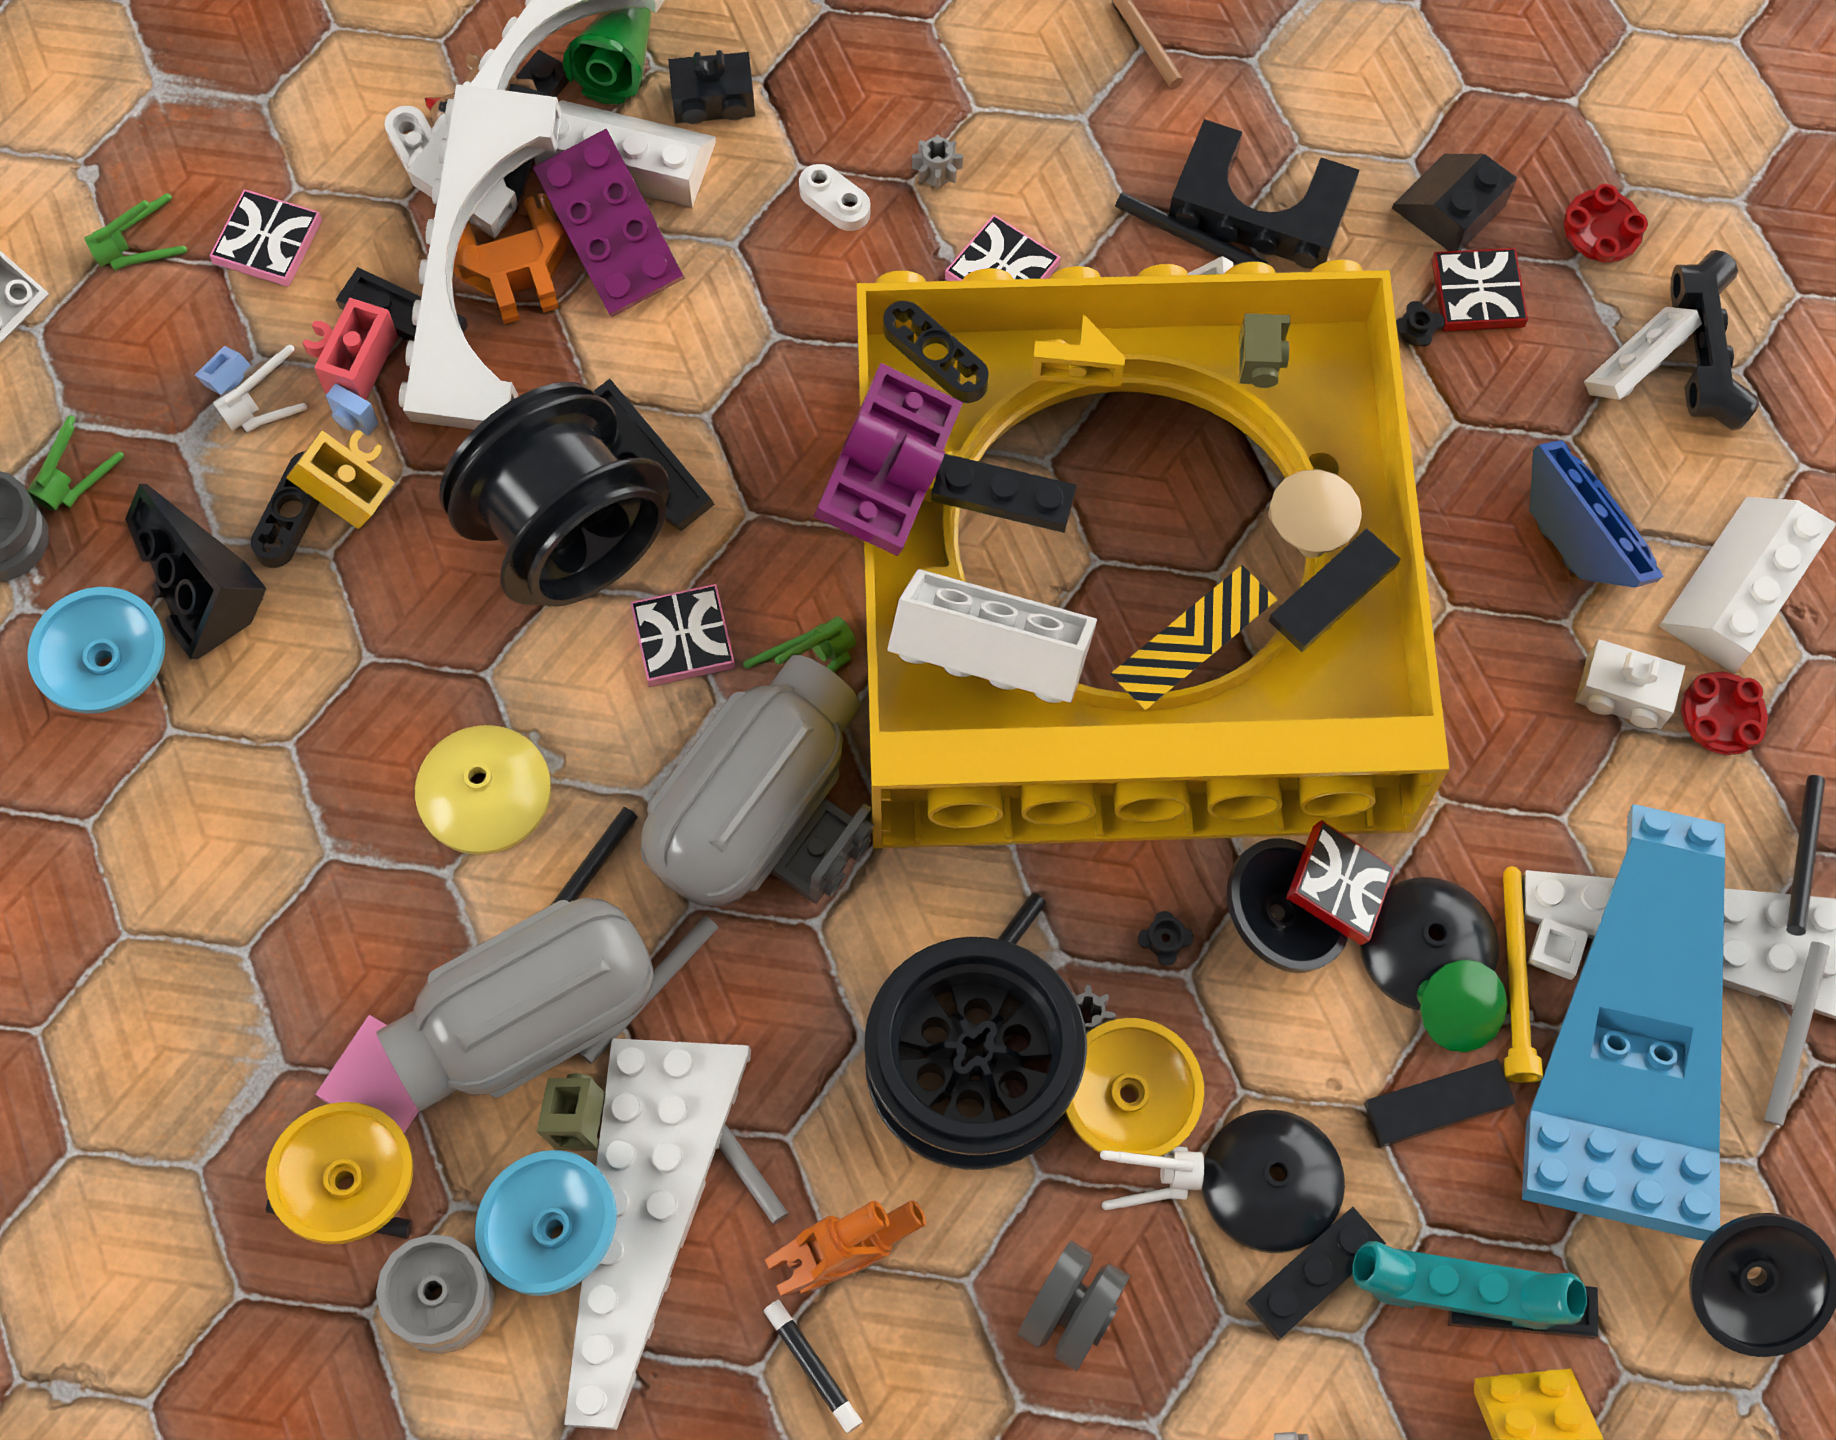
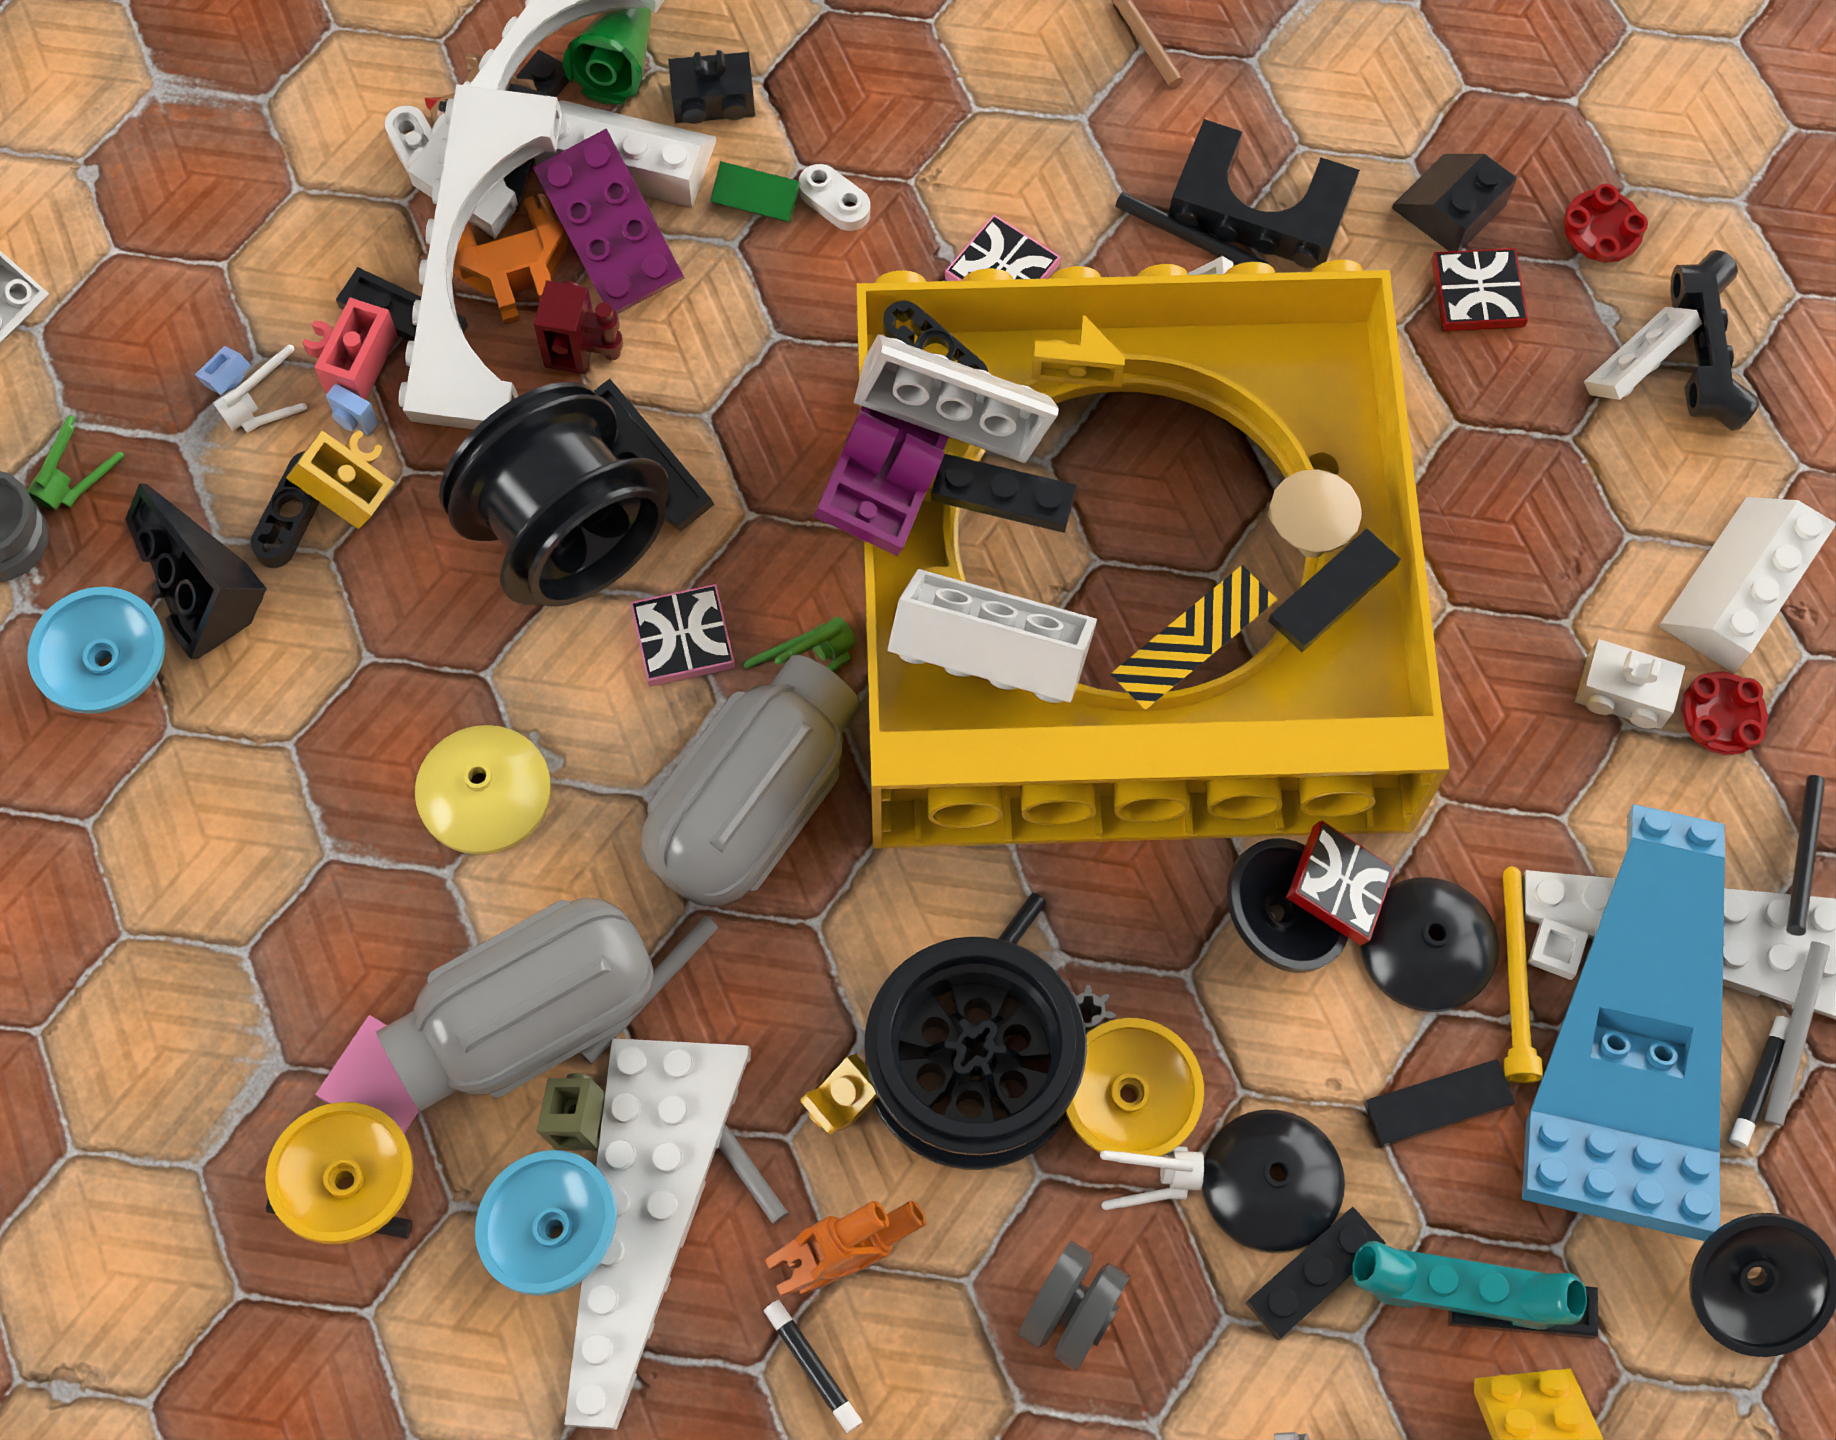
bright green plant [84,193,187,271] -> none
tile [210,189,322,287] -> none
light grey wheel [376,1234,496,1354] -> none
black bar [551,807,638,905] -> none
dark grey bracket [771,798,874,905] -> none
light grey gear [912,135,963,189] -> none
black plate [1138,911,1193,966] -> none
olive brick [1239,313,1290,388] -> none
black plate [1396,301,1444,347] -> none
green dish [1417,959,1507,1052] -> none
blue wedge [1529,440,1664,588] -> none
none -> dark red brick [533,280,623,375]
none -> green tile [710,161,801,223]
none -> yellow bracket [801,1053,878,1135]
none -> white slope [854,334,1059,463]
none -> black bar [1729,1016,1791,1148]

